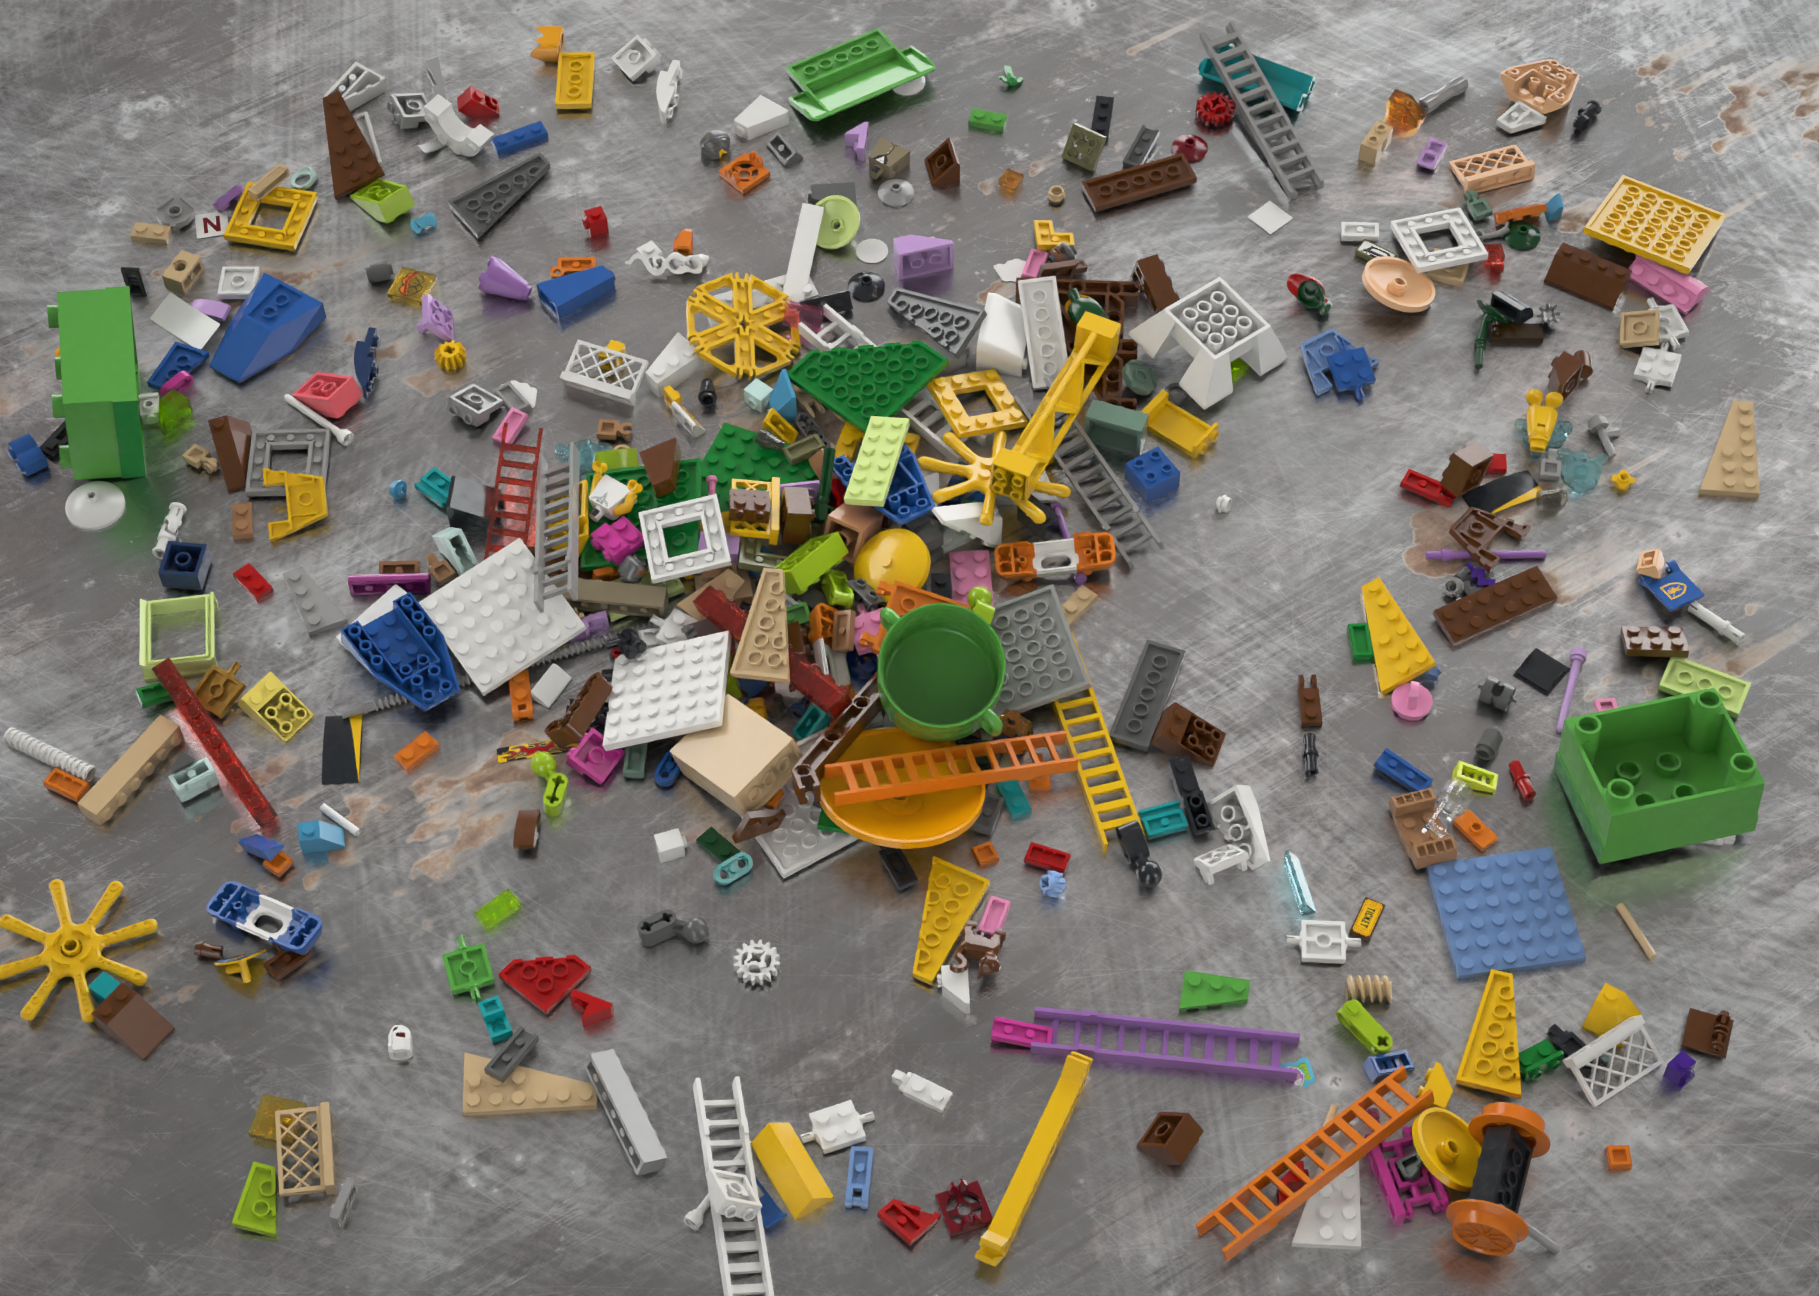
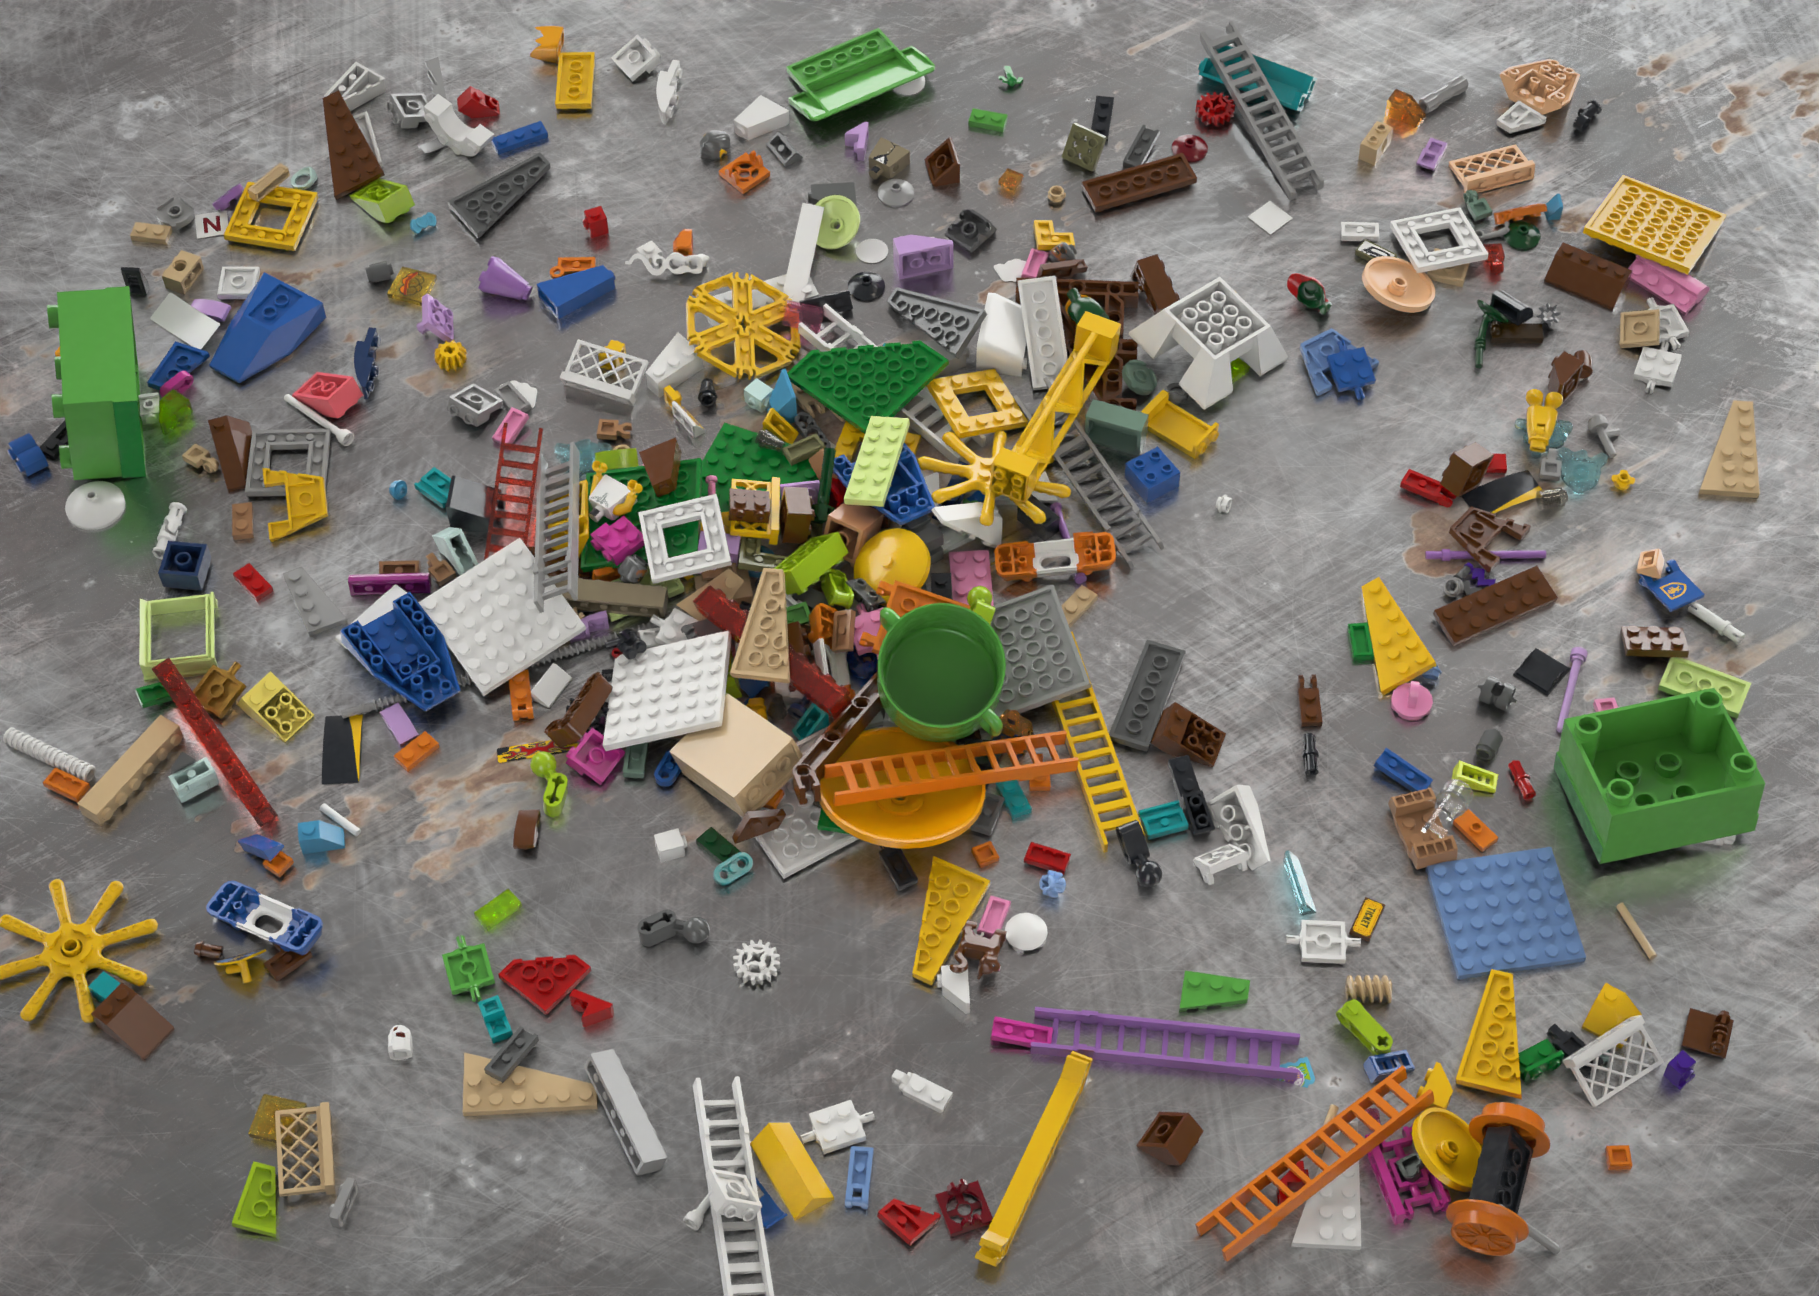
none -> lavender slope [380,703,418,746]
none -> dark grey slope [944,209,997,253]
none -> white dish [1005,913,1048,952]

